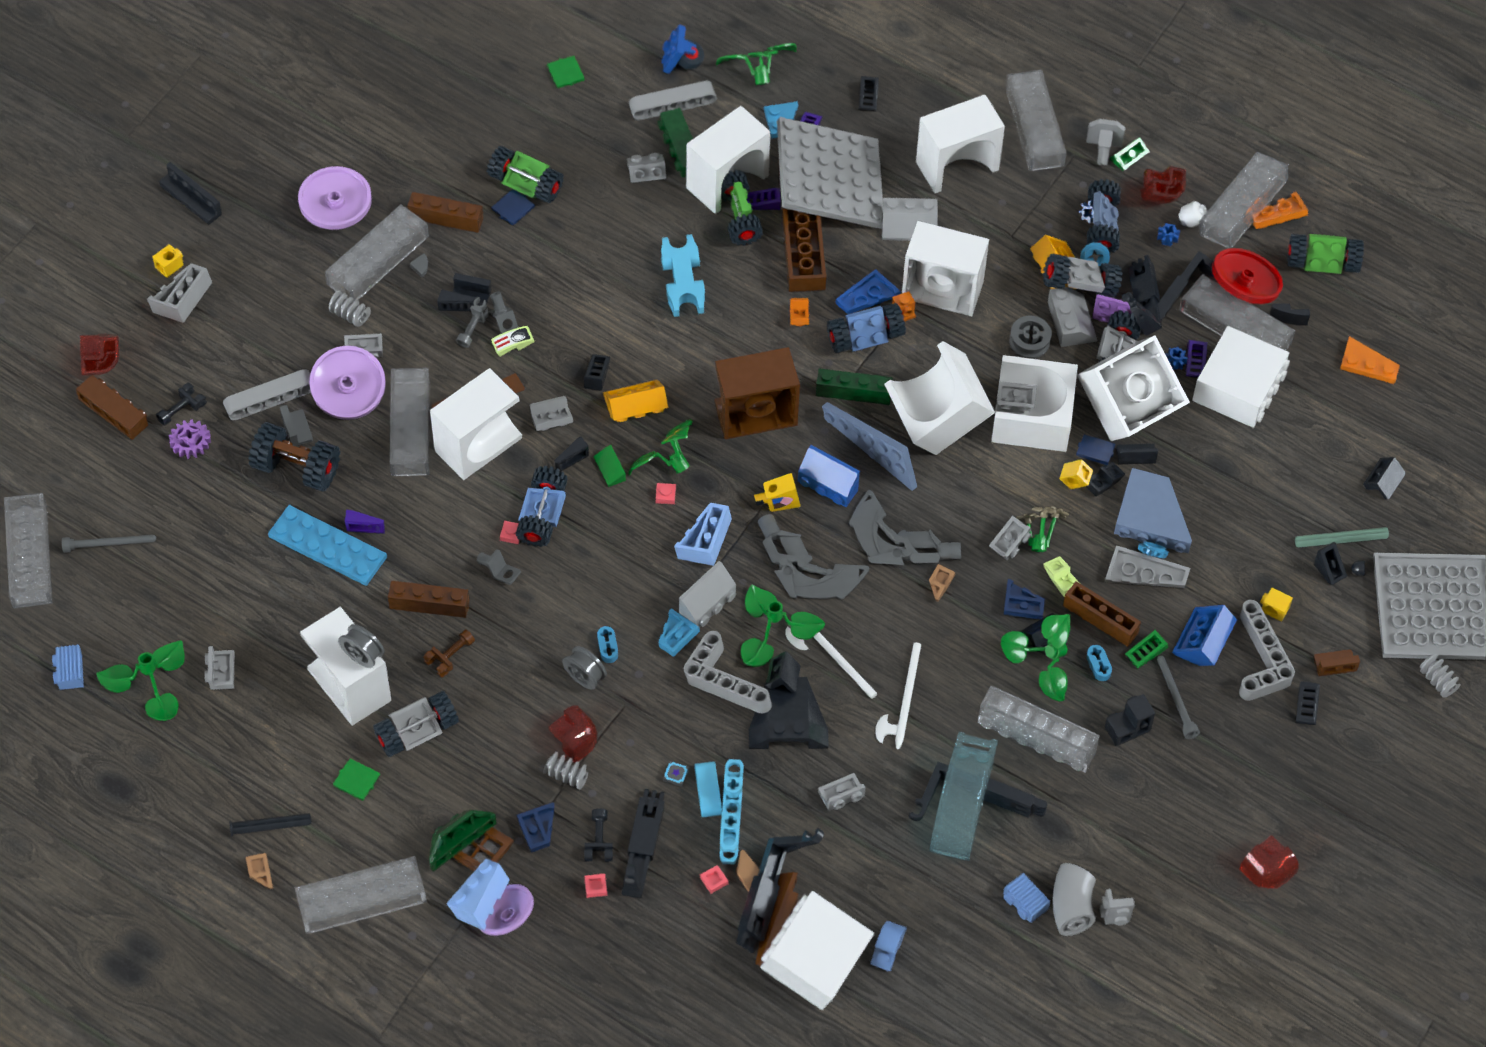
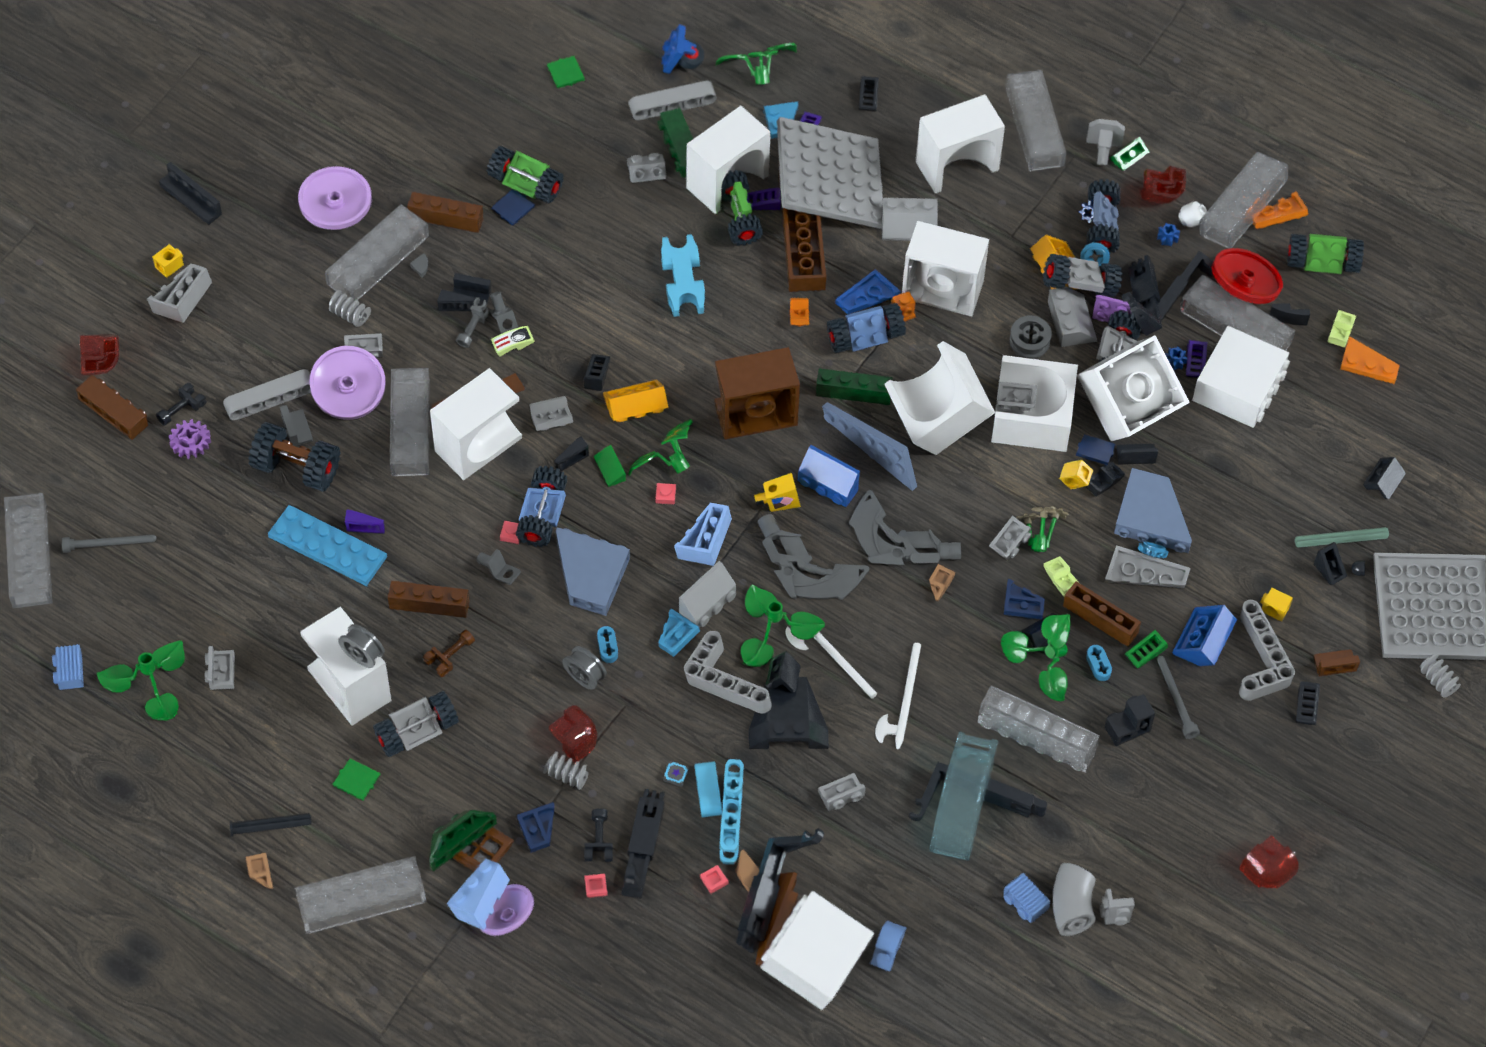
none -> sand blue slope [556,527,630,616]
none -> yellowish green slope [1328,310,1356,348]

